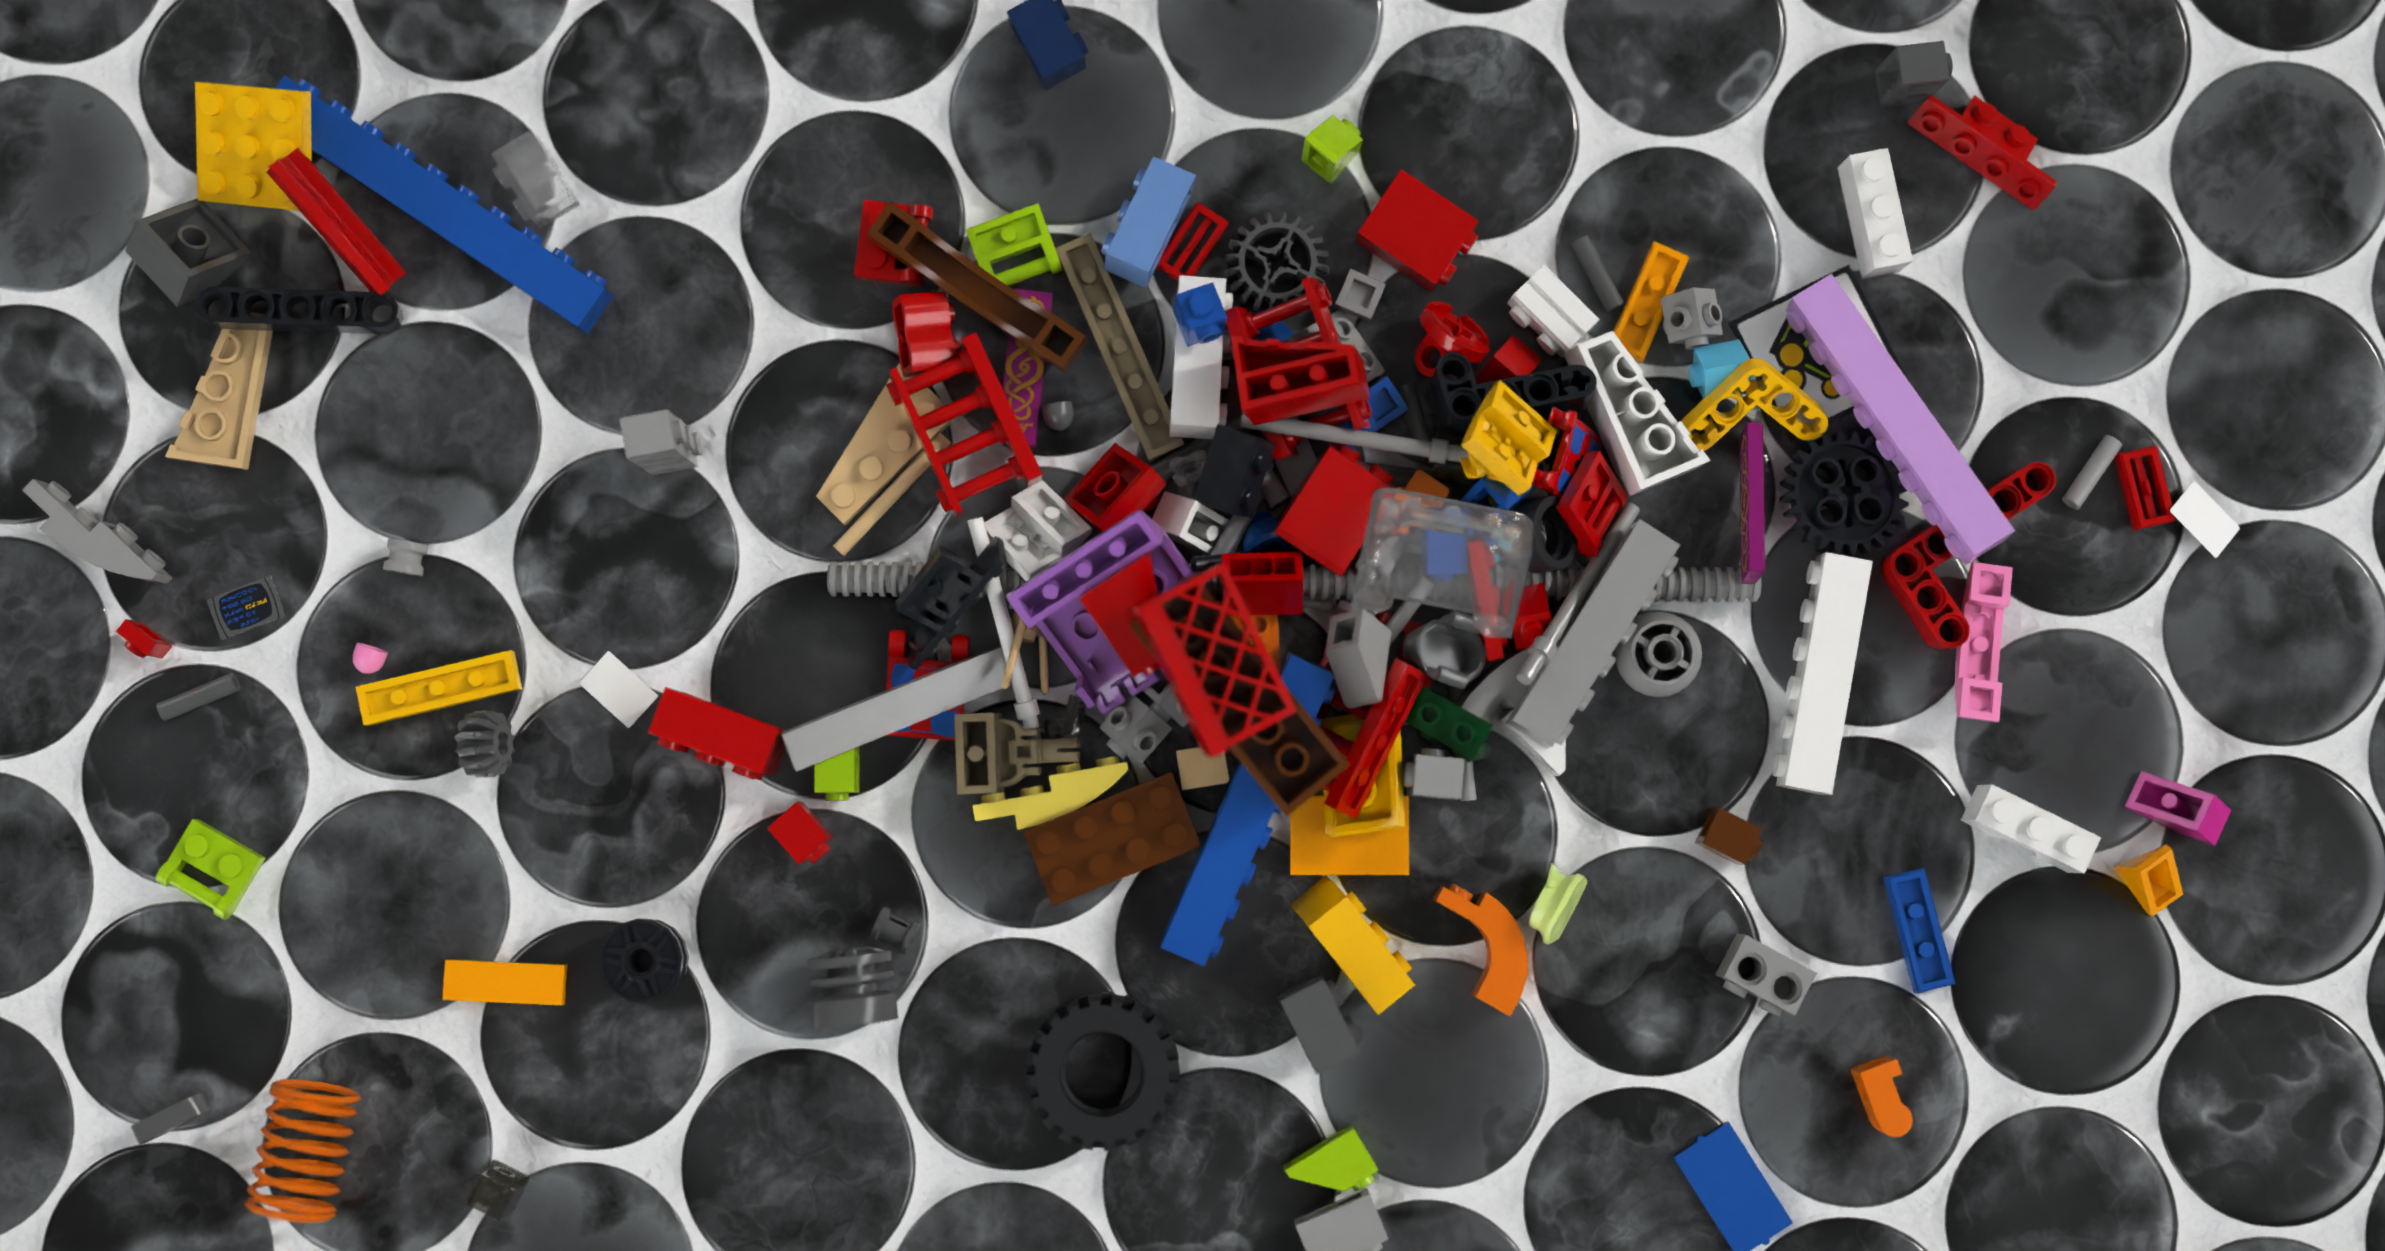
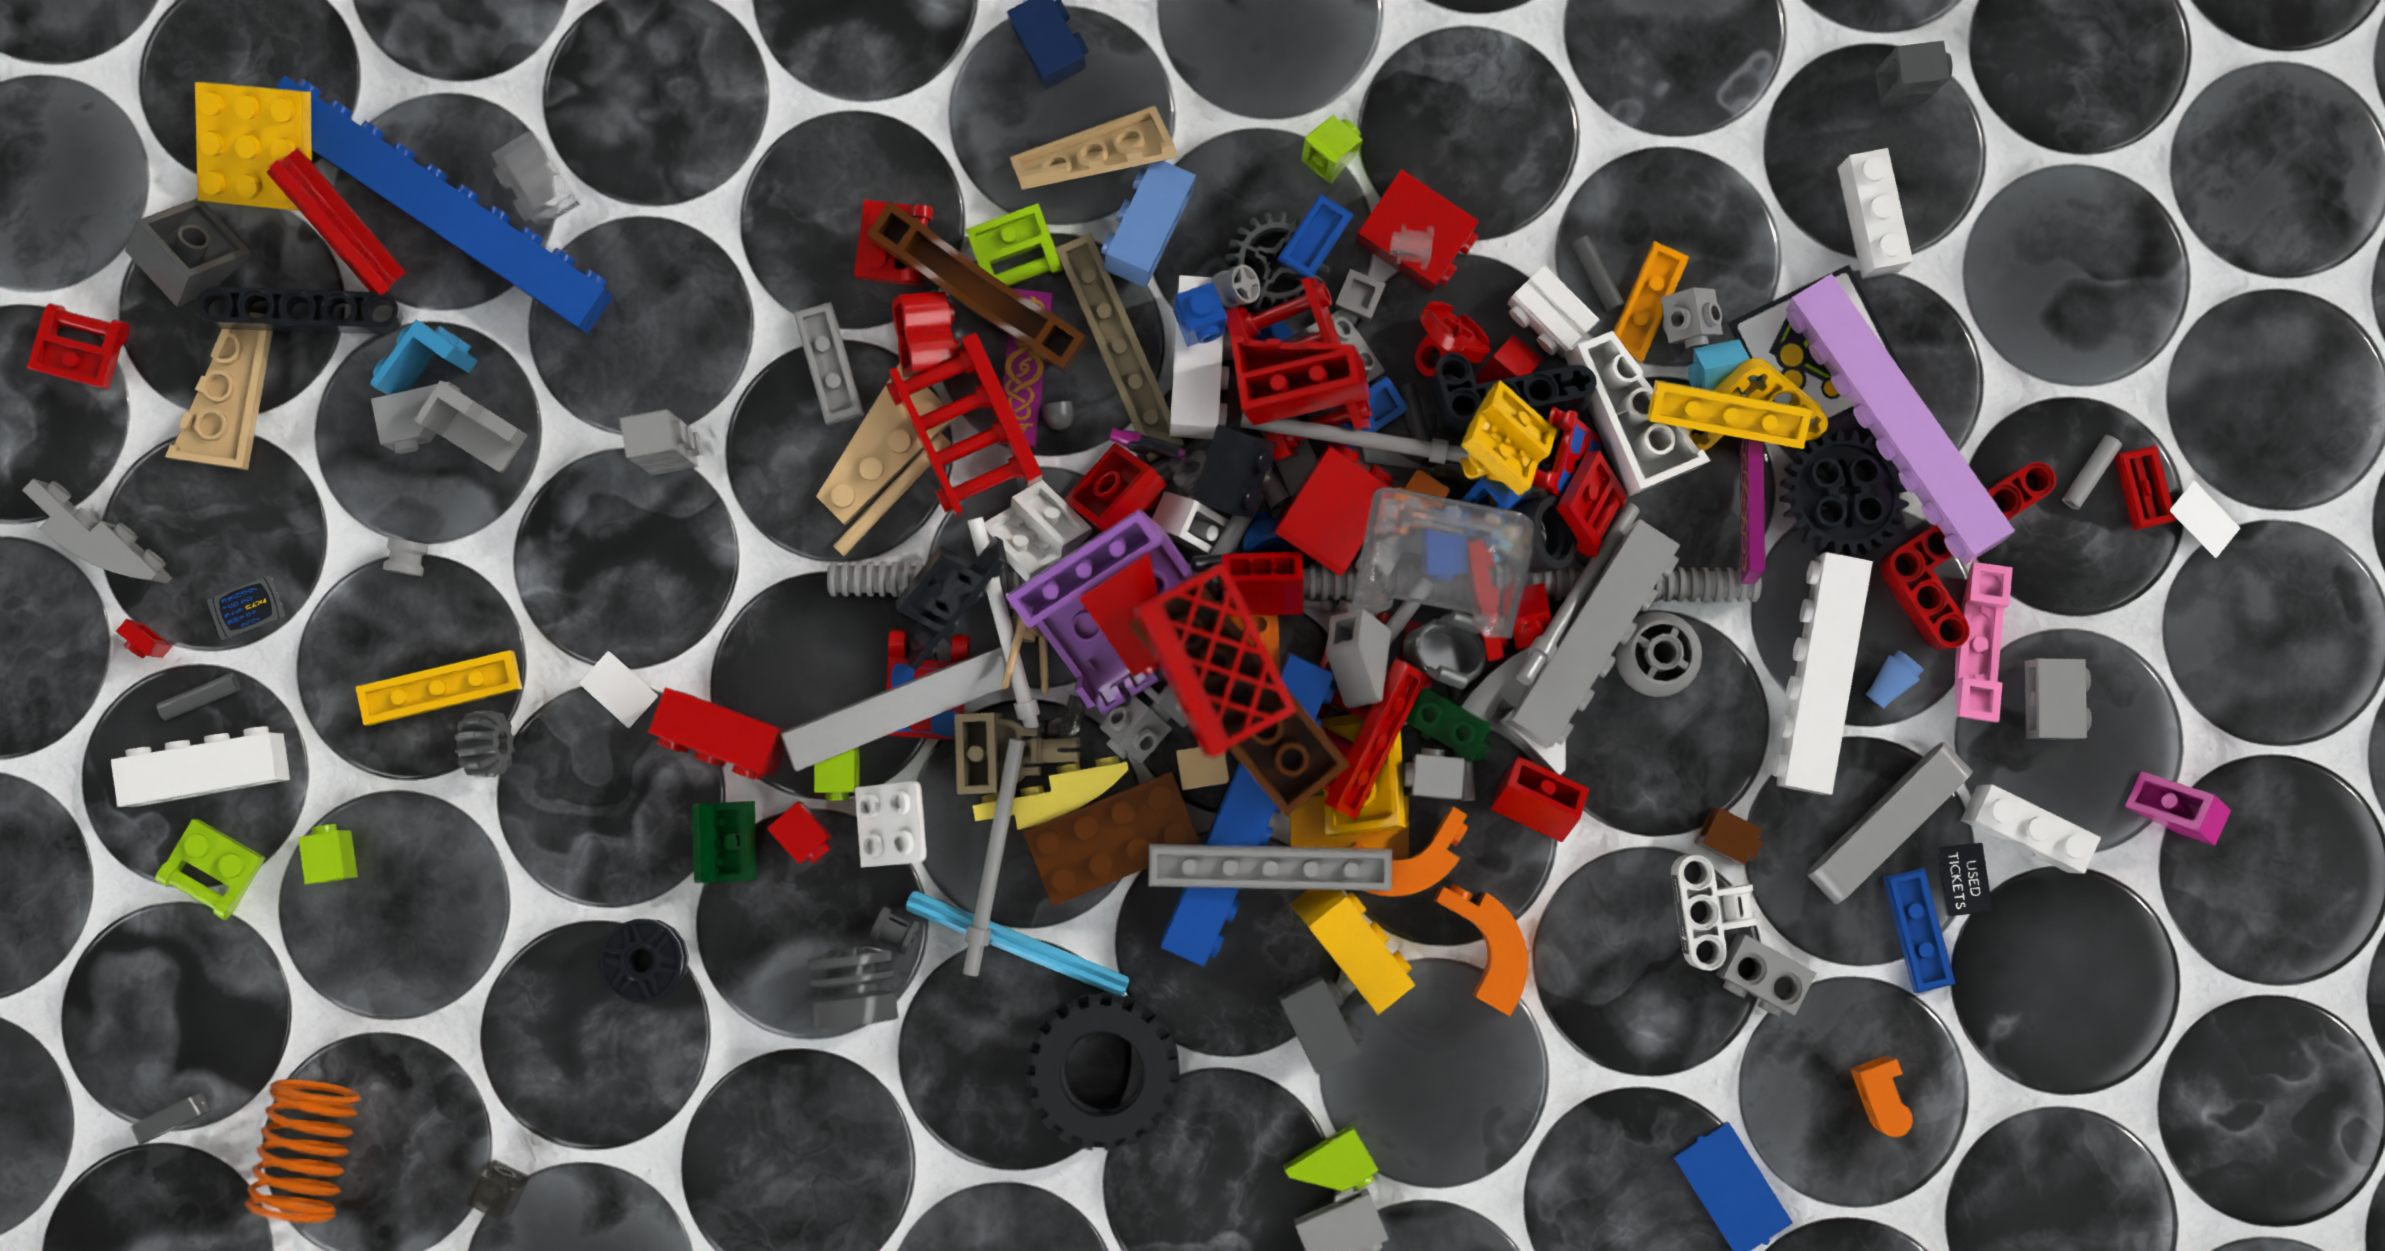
bright pink hinge [353,643,388,674] -> none
light orange tile [442,959,568,1005] -> none
red tile [1156,201,1229,282] -> none
yellowish green hat [1529,863,1587,945] -> none
red bracket [1908,95,2057,210] -> none
light orange slope [2114,844,2183,917] -> none
none -> red plate [27,303,129,390]
none -> white brick [111,726,290,807]
none -> lime brick [298,824,358,885]
none -> dark azure bracket [371,319,478,395]
none -> light grey slope [371,382,460,454]
none -> light grey panel [414,380,528,473]
none -> dark green bracket [691,801,757,883]
none -> light grey tile [794,302,865,426]
none -> white bracket [855,781,926,867]
none -> medium azure axle [905,891,1129,996]
none -> light grey bar [963,738,1025,976]
none -> tan wing [1010,106,1178,190]
none -> black piece [1110,428,1186,460]
none -> light grey tile [1149,844,1392,891]
none -> light grey wheel [1211,265,1260,310]
none -> blue tile [1277,193,1354,279]
none -> orange arch [1351,807,1468,897]
none -> clear brick [1389,225,1434,270]
none -> red brick [1490,755,1589,842]
none -> yellow plate [1647,380,1813,449]
none -> white beam [1671,854,1759,970]
none -> light grey beam [1806,741,1973,904]
none -> medium blue cone [1865,650,1924,709]
none -> black sticker [1939,843,1992,916]
none -> light grey brick [2025,658,2092,740]

